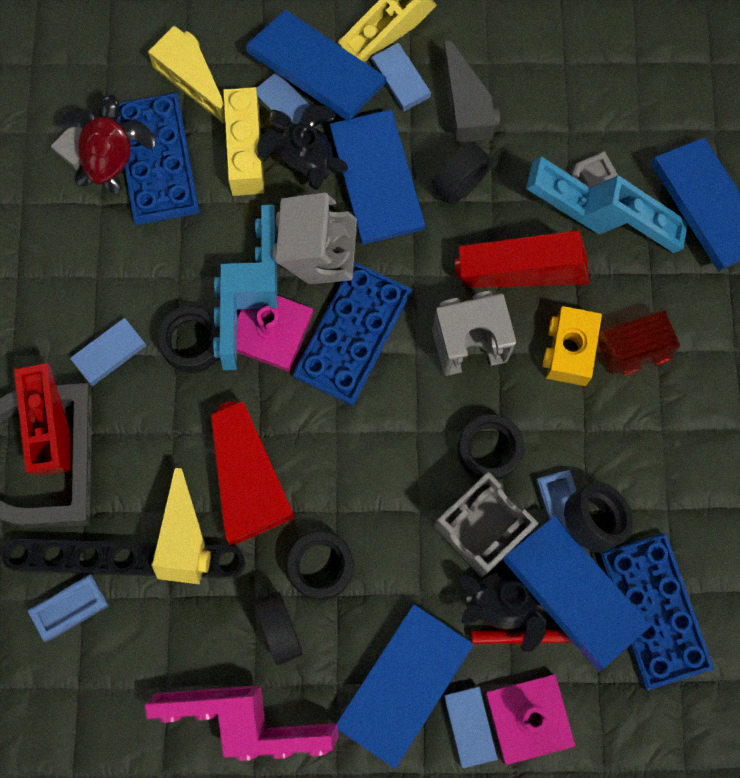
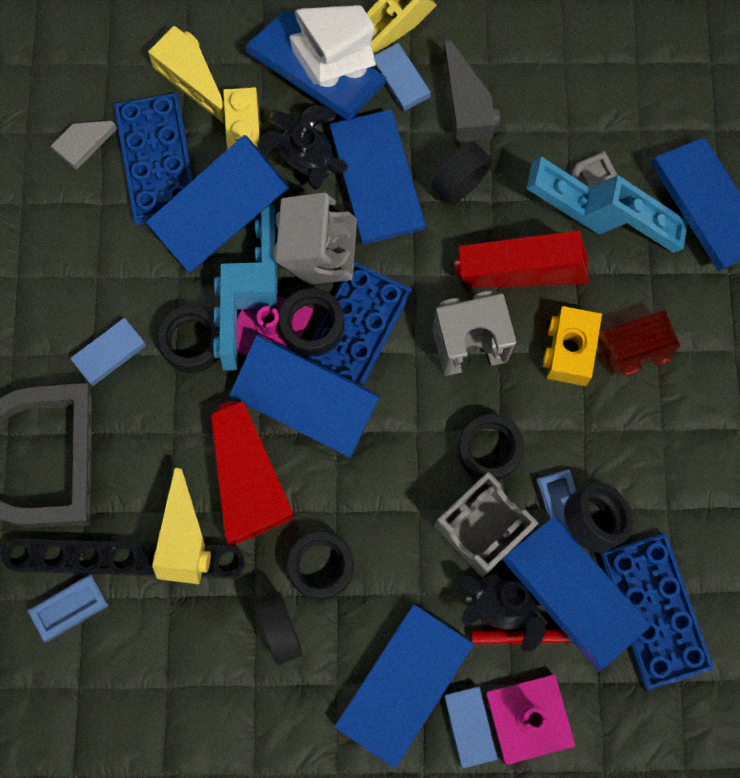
red slope [14,363,73,476] -> none
animal [60,94,156,194] -> none
dark pink bracket [145,685,339,761] -> none
medium blue tile [256,72,311,124] -> none
none -> blue tile [146,135,290,273]
none -> blue tile [229,334,381,458]
none -> black tyre [279,288,345,357]
none -> white piece [290,5,376,87]

